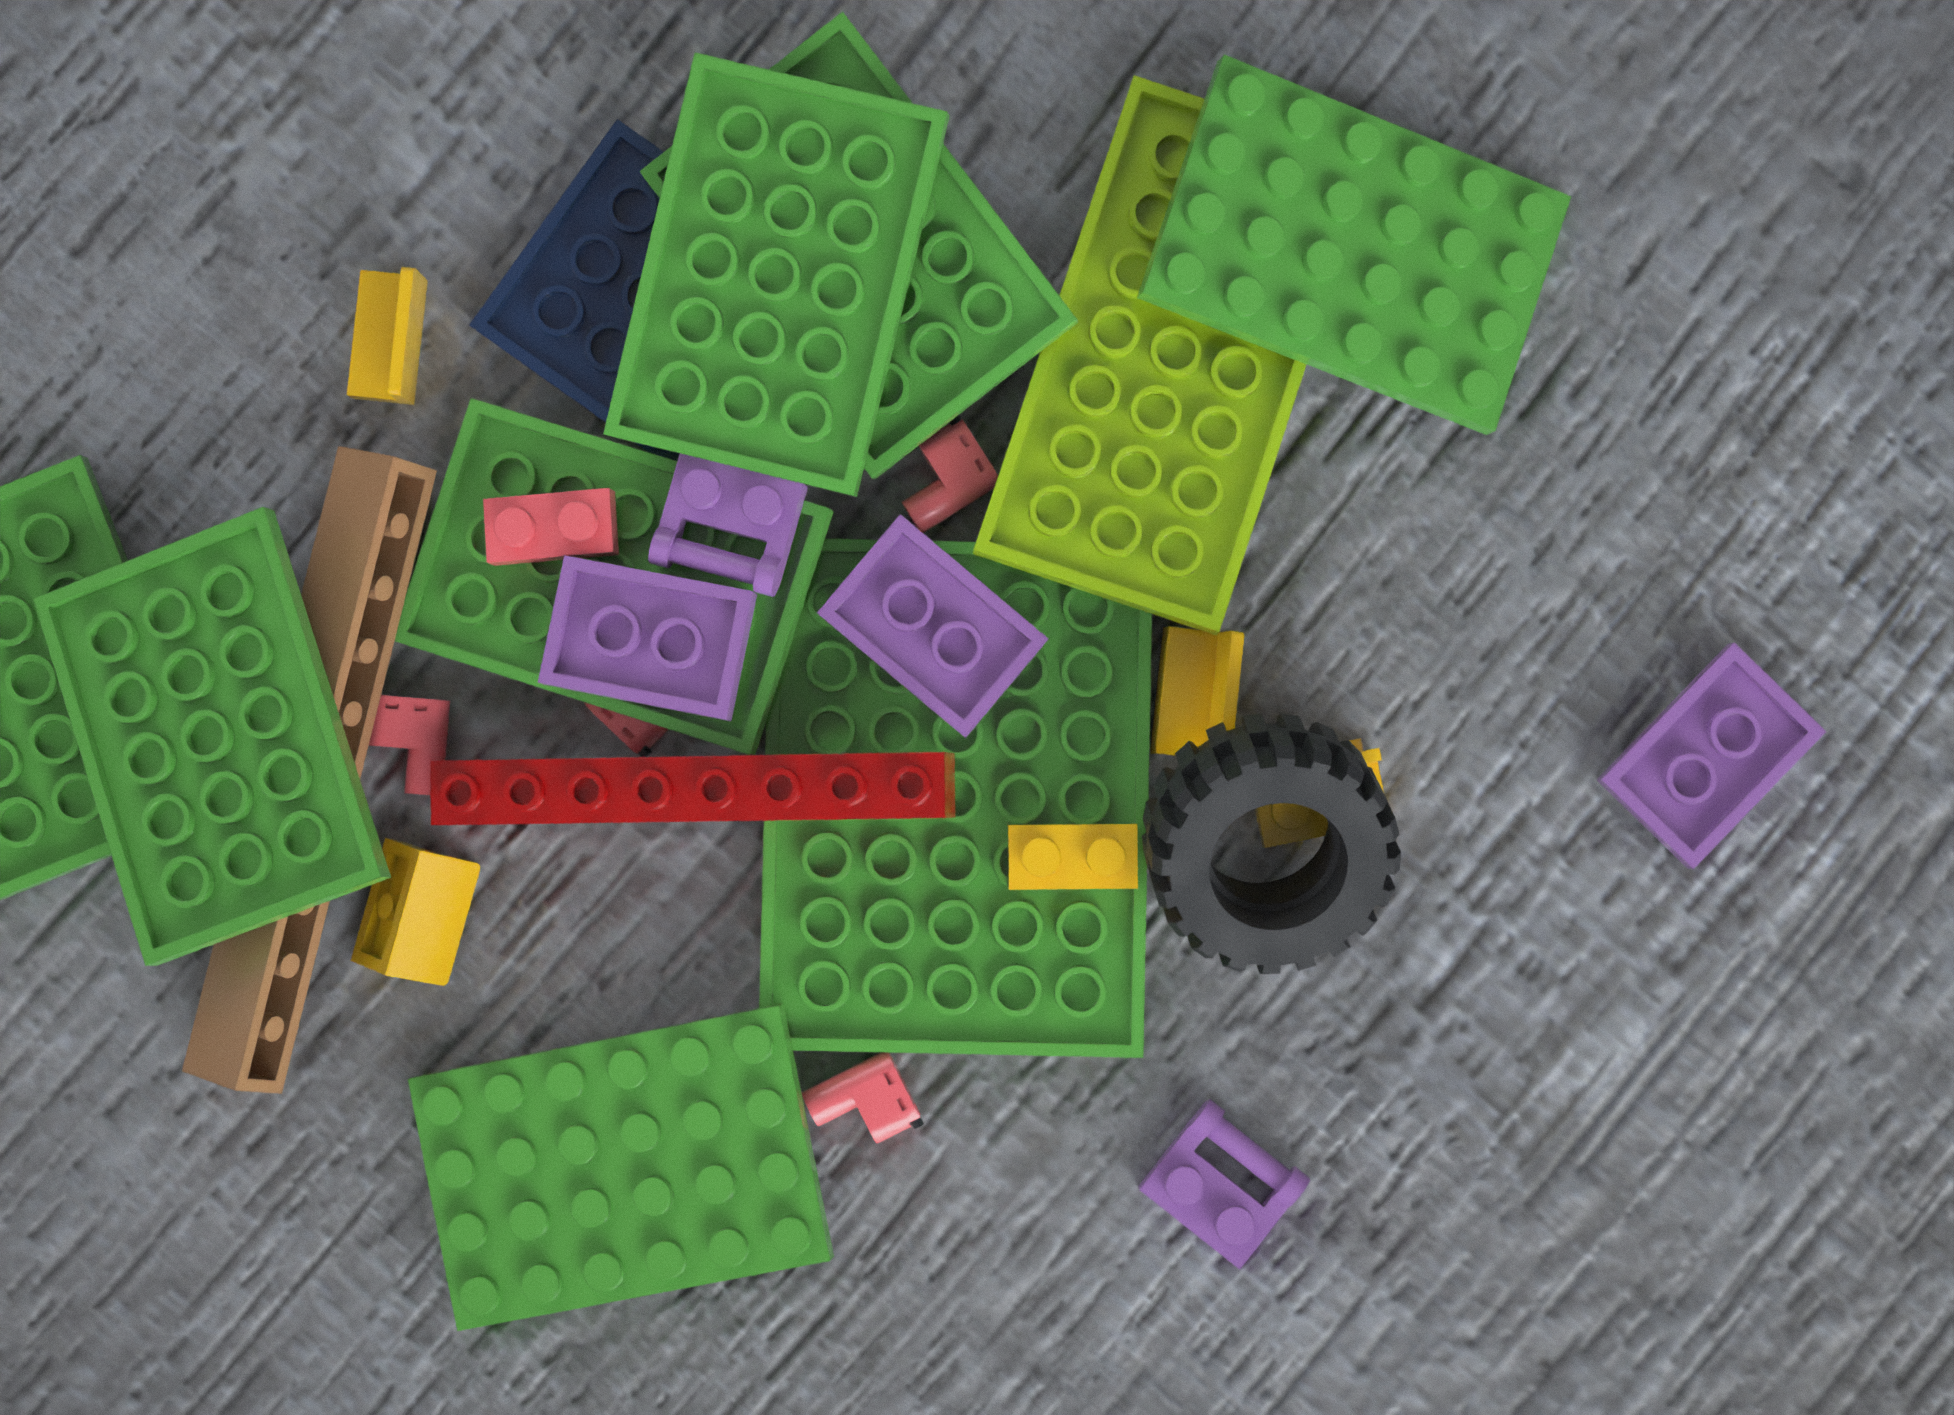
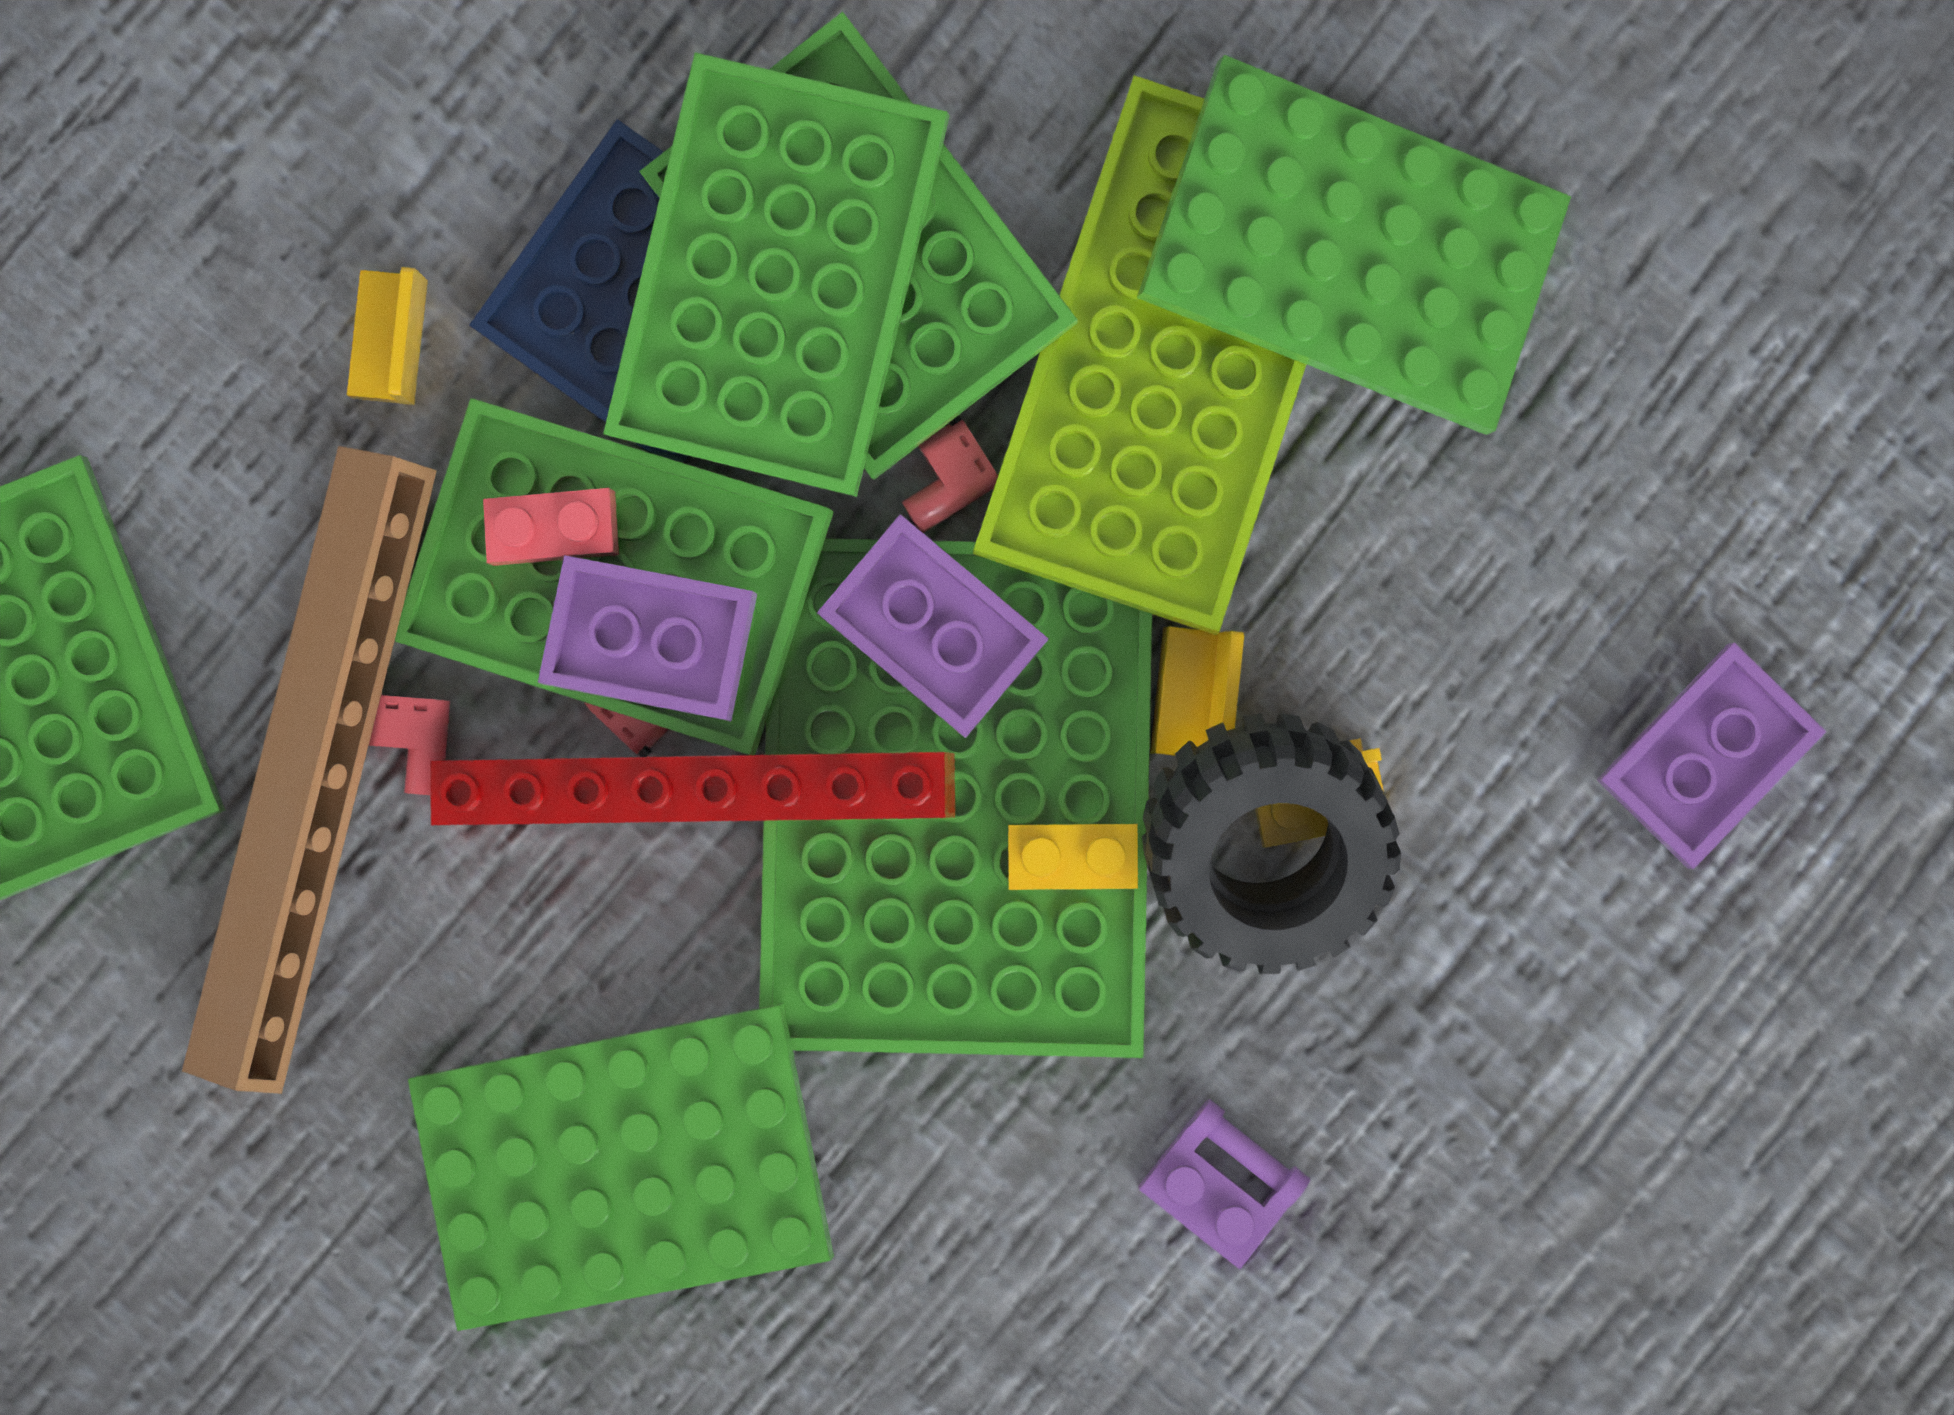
bright green plate [33,507,391,966] -> none
yellow panel [350,838,480,986] -> none
medium lavender plate [648,453,808,597] -> none
coral piece [801,1052,924,1144] -> none

